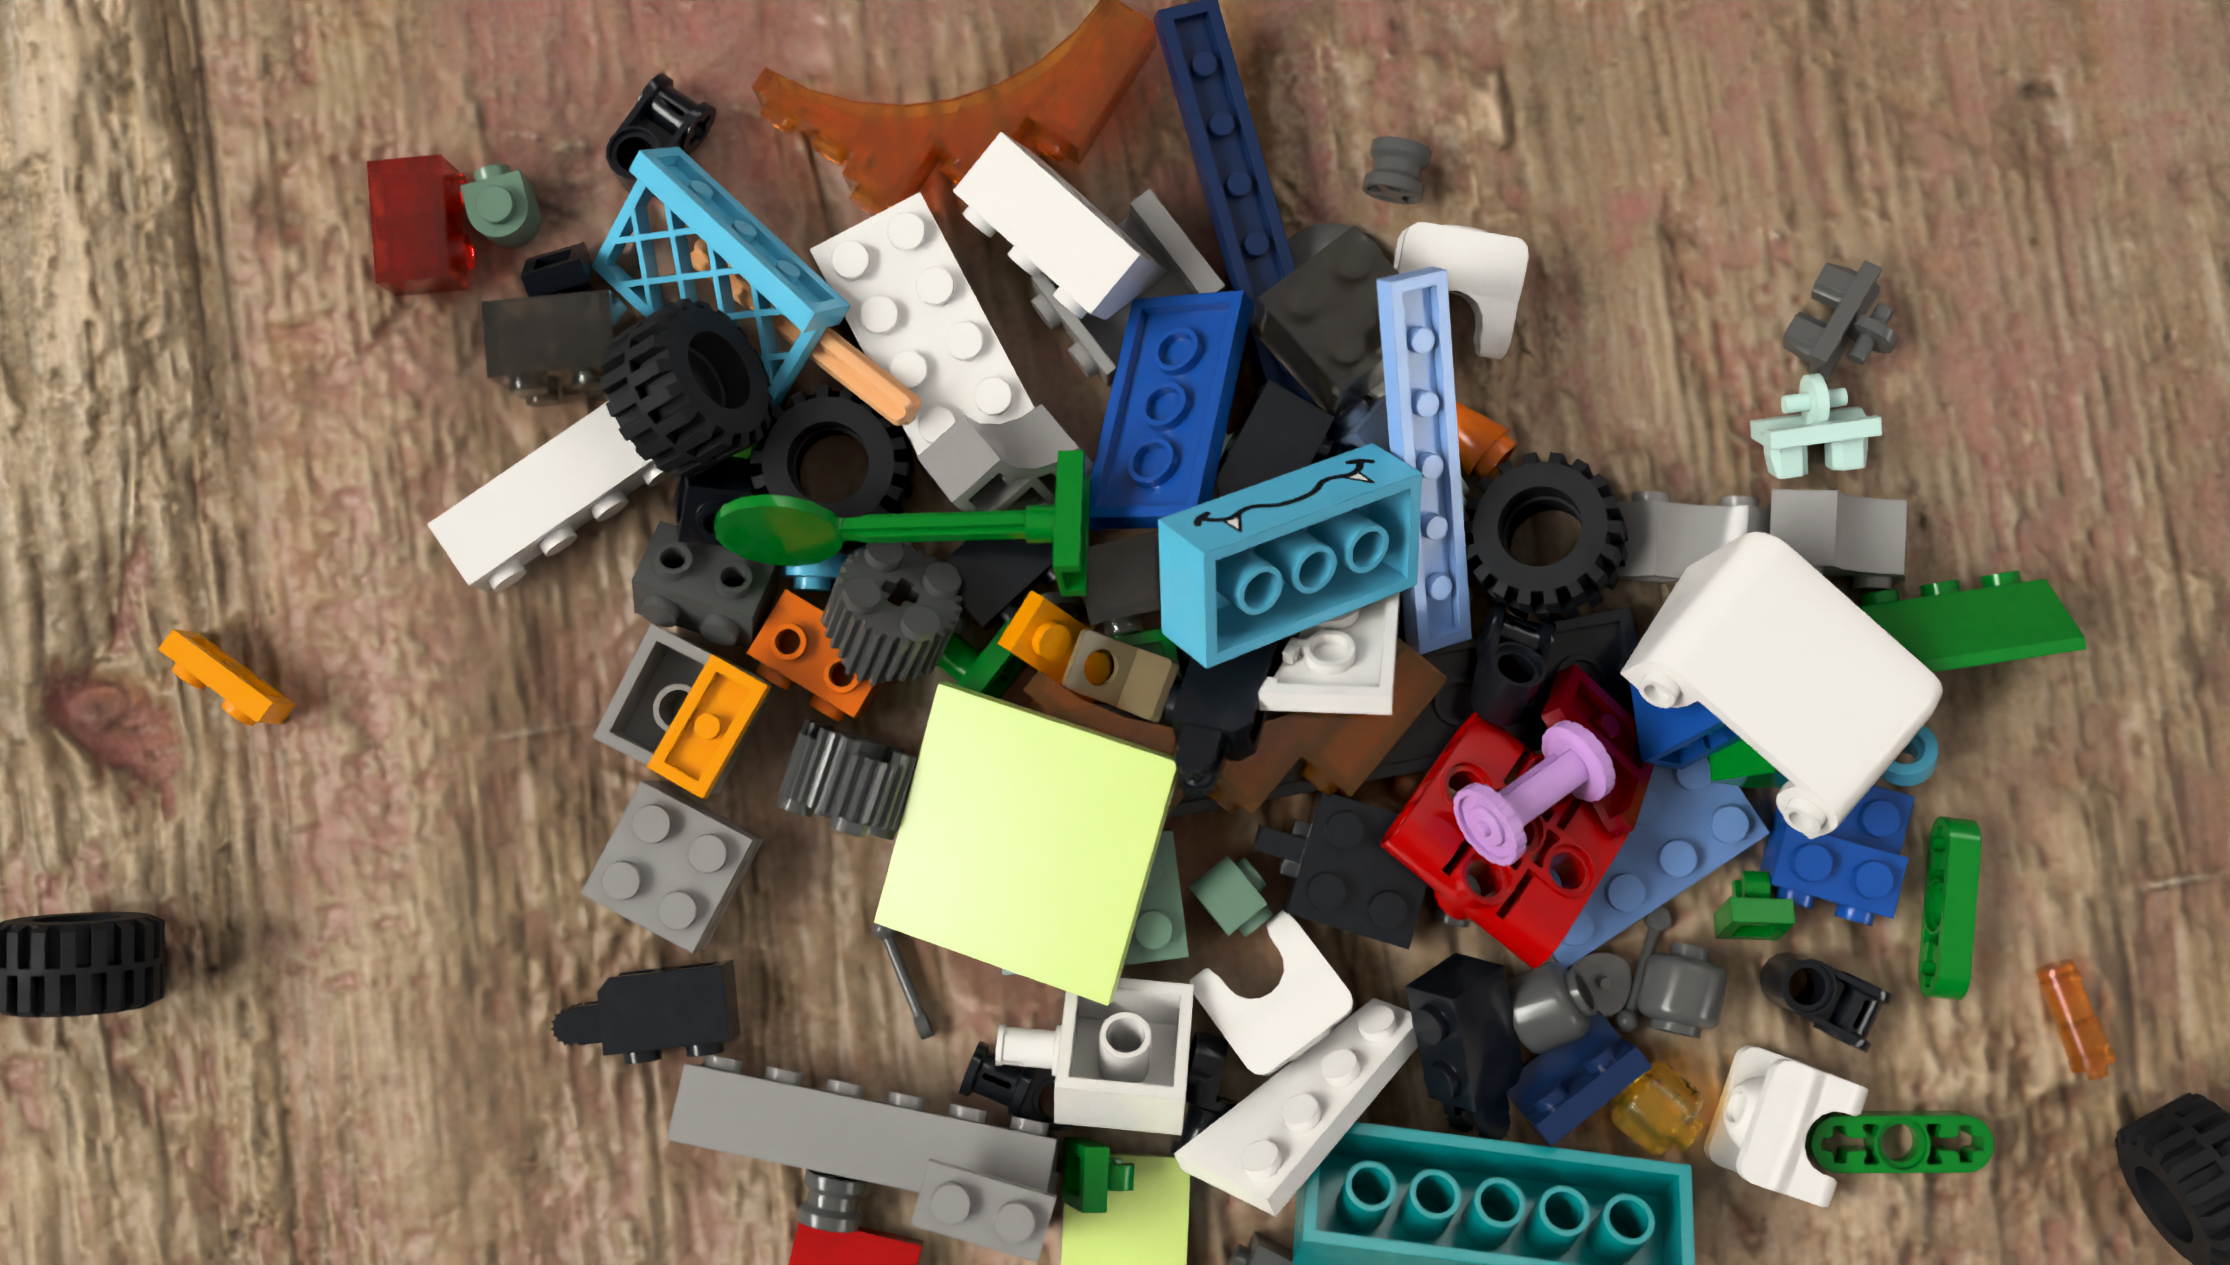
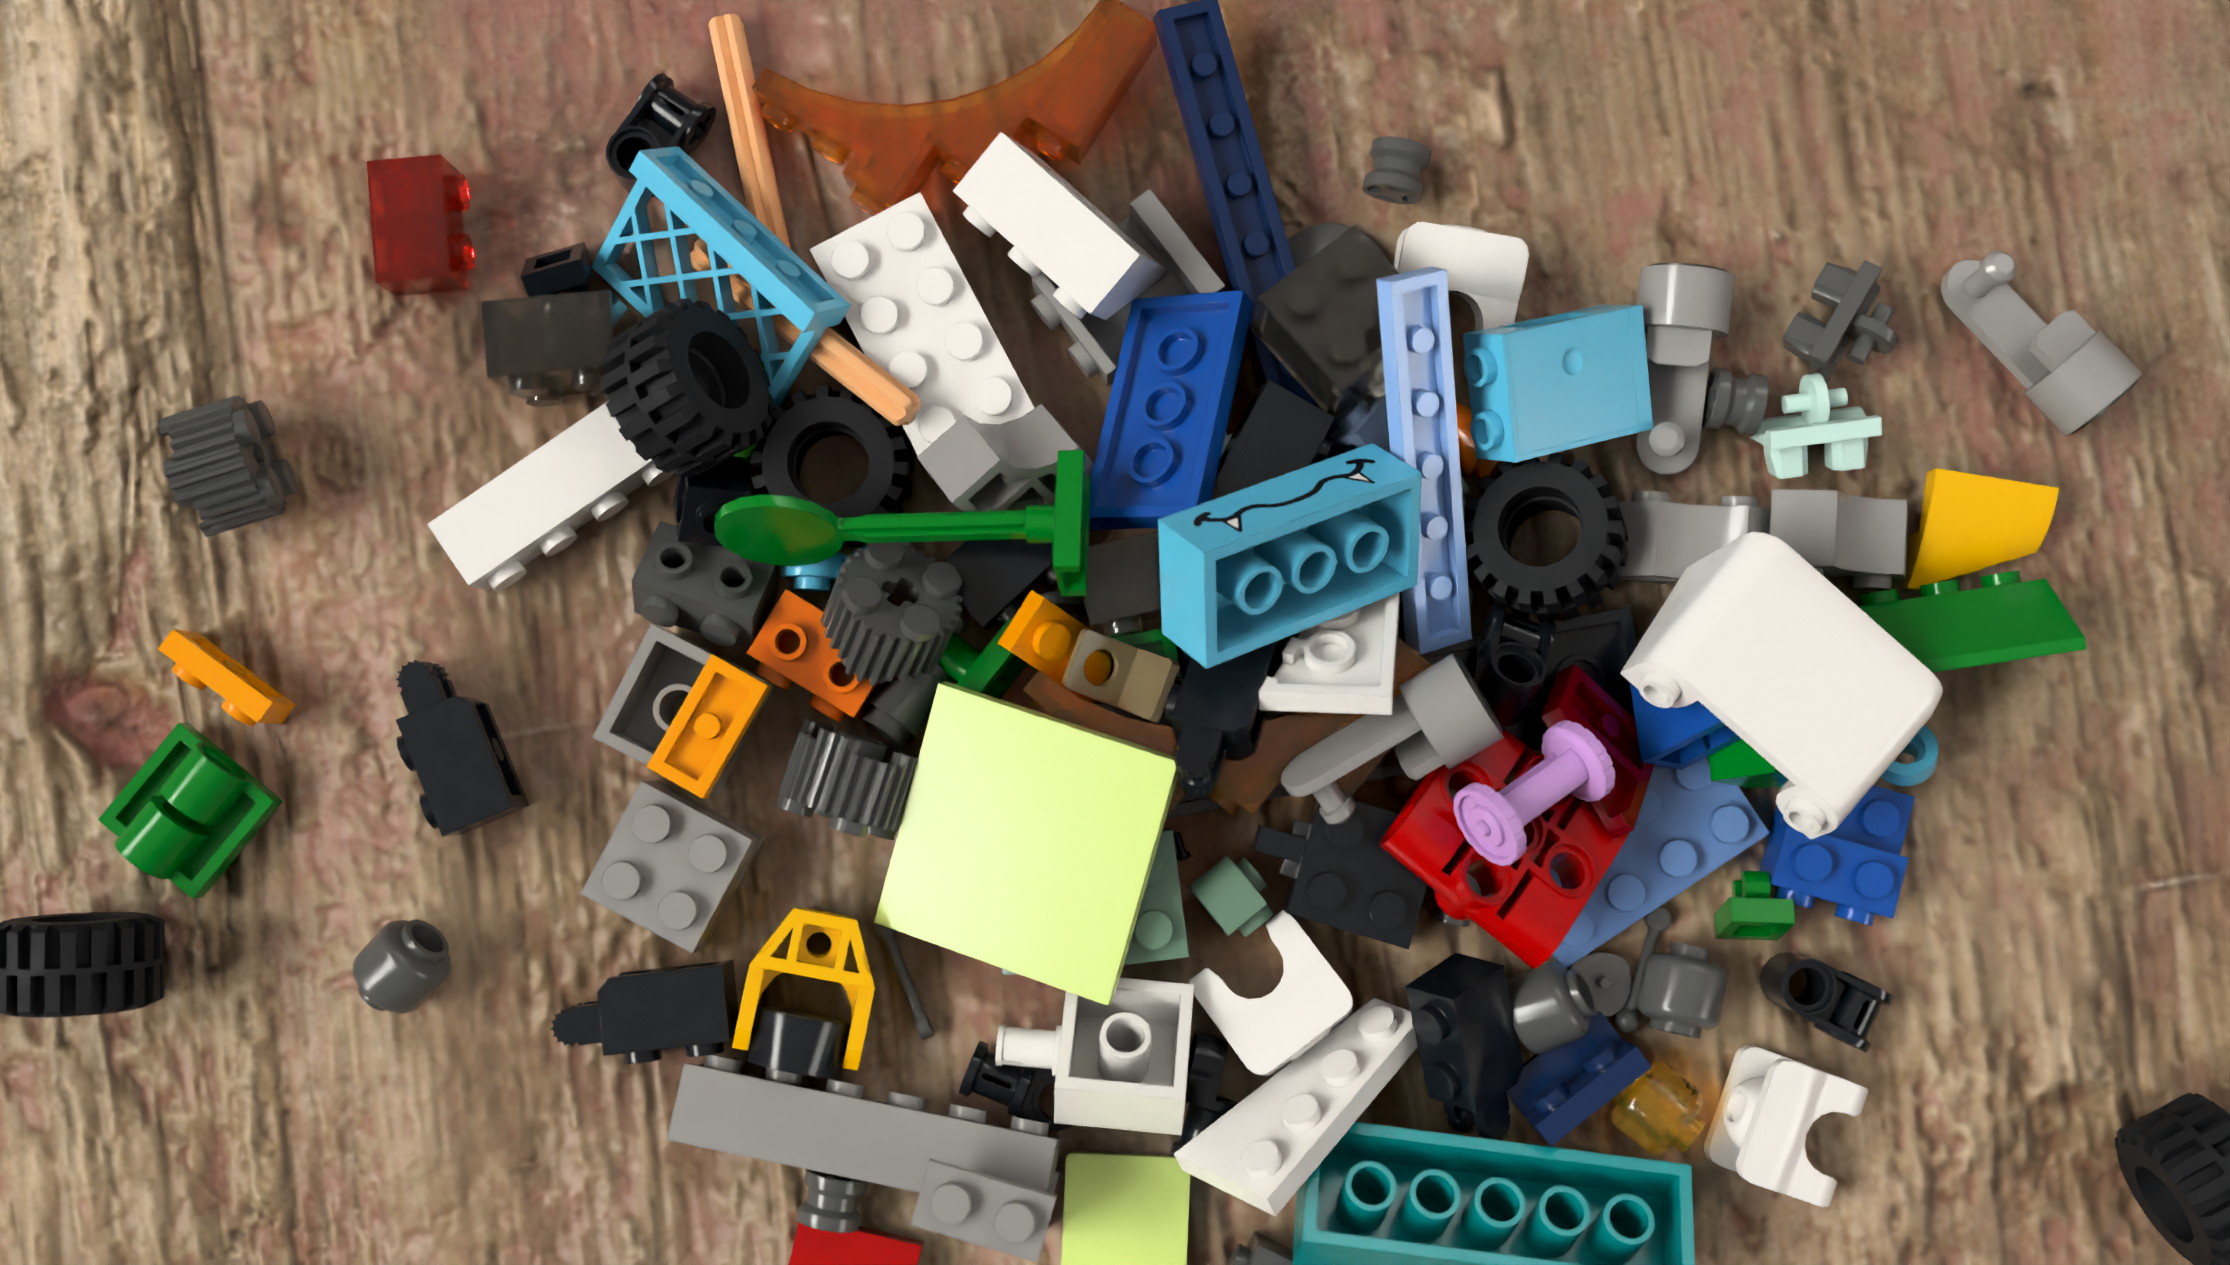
sand green plate [460,164,541,249] -> none
green tile [1061,1137,1135,1213] -> none
green beam [1805,1111,1994,1173] -> none
green beam [1918,816,1981,1000] -> none
clear orange piece [2035,959,2117,1080] -> none
none -> green plate [98,723,283,899]
none -> dark grey brick [158,395,298,537]
none -> dark grey head [353,919,450,1014]
none -> black hinge [396,660,529,836]
none -> light nougat axle [708,14,791,249]
none -> yellow piece [732,906,875,1078]
none -> dark grey cone [862,665,949,749]
none -> black piece [1173,832,1191,861]
none -> light grey piece [1281,653,1504,824]
none -> medium azure piece [1463,305,1653,462]
none -> light grey piece [1636,263,1736,475]
none -> dark grey wheel [1702,367,1769,436]
none -> yellow slope [1902,468,2059,591]
none -> light grey piece [1941,250,2142,436]

